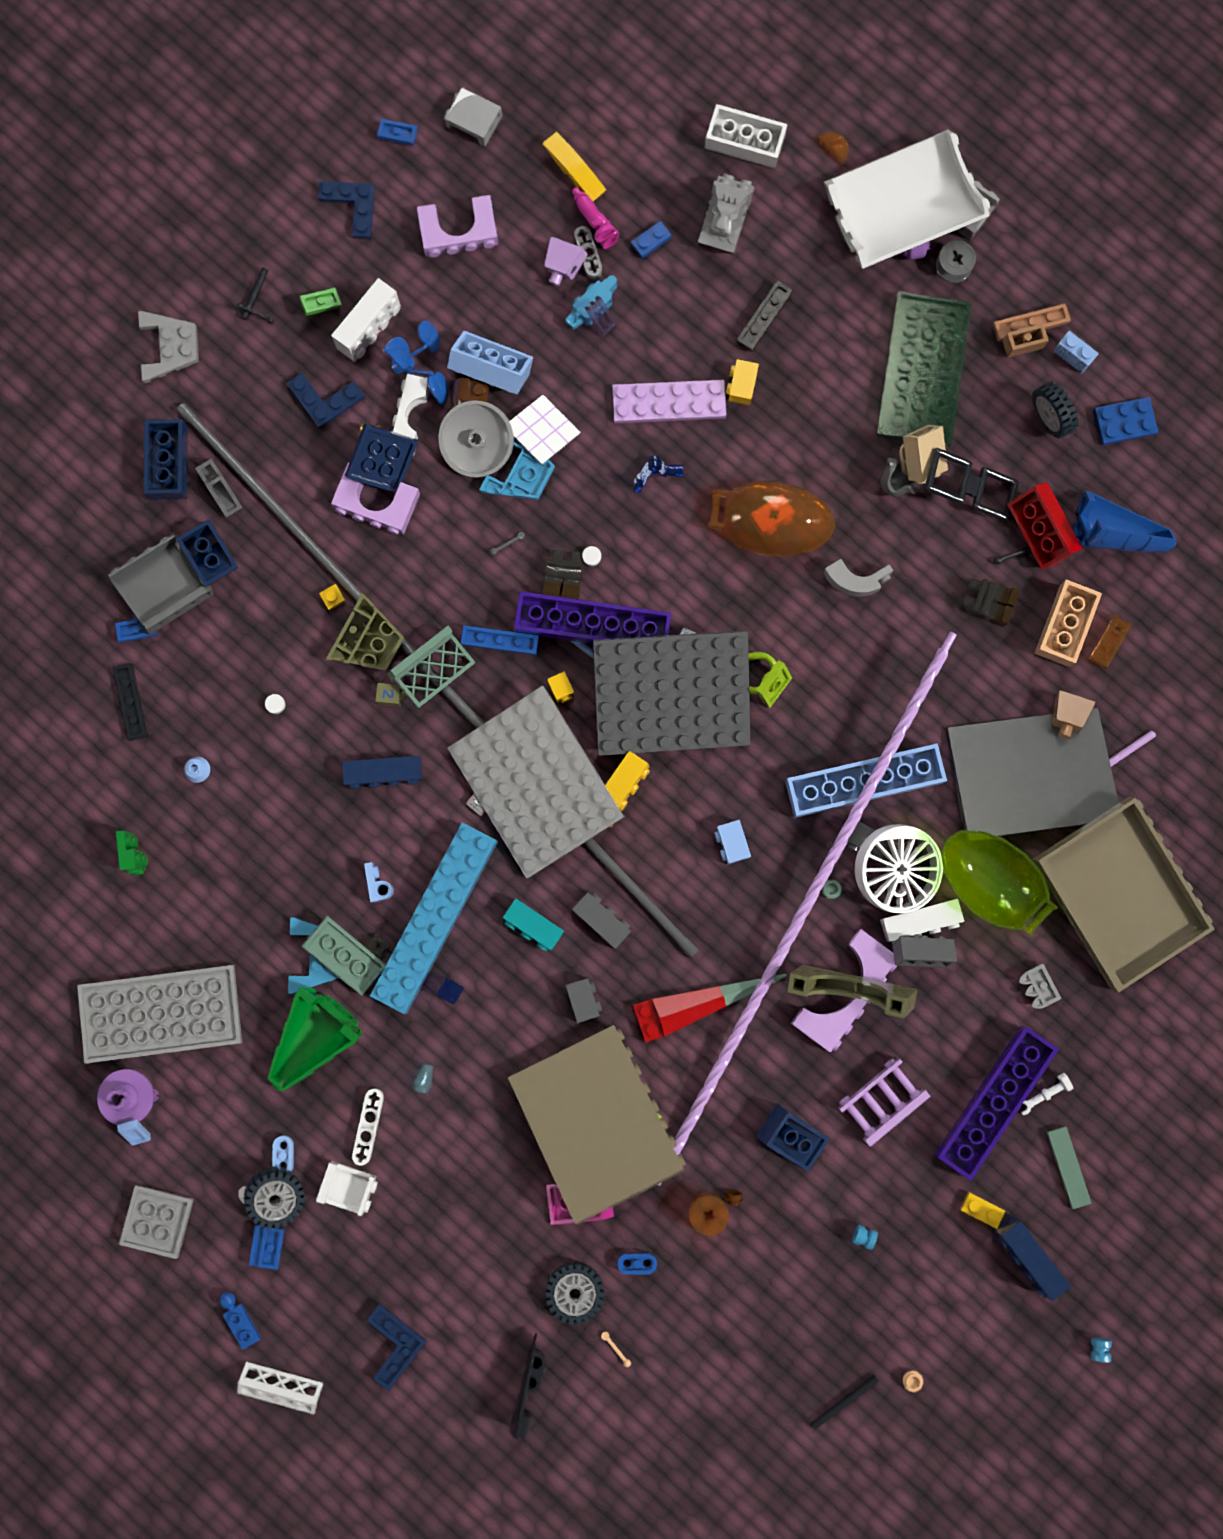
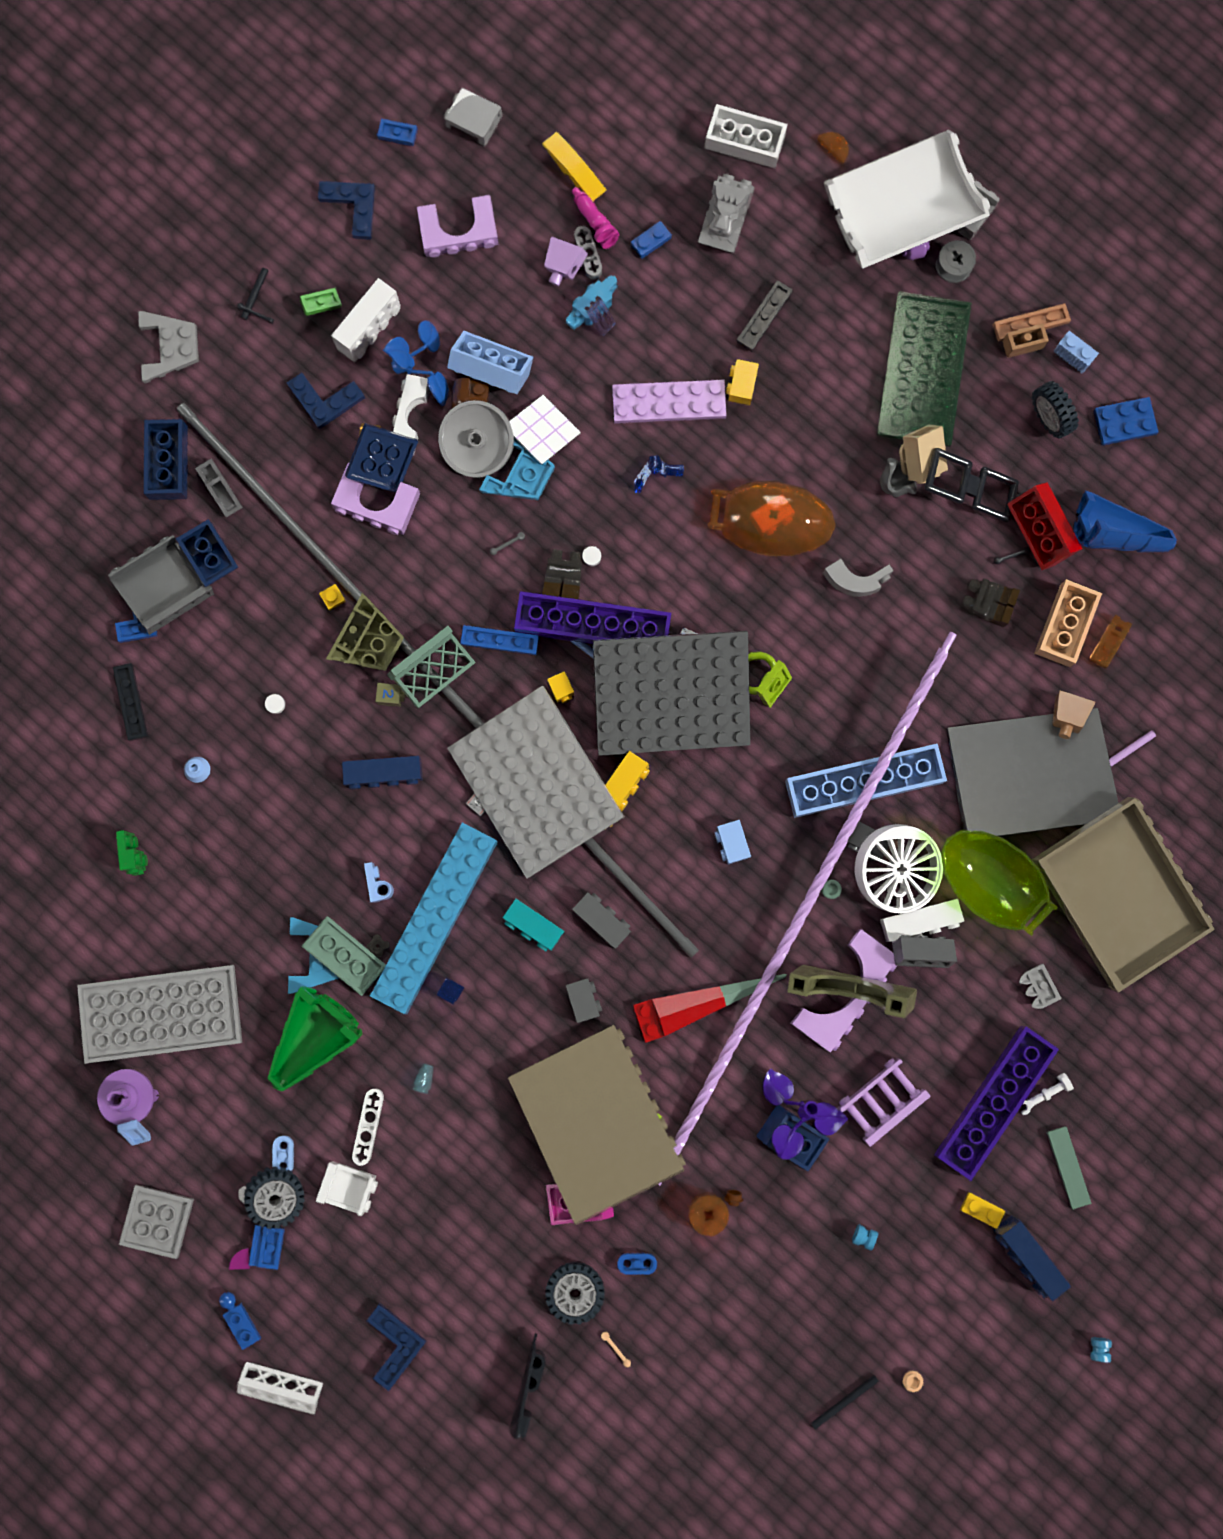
none -> magenta tile [229,1248,250,1270]
none -> dark purple plant [763,1069,848,1160]

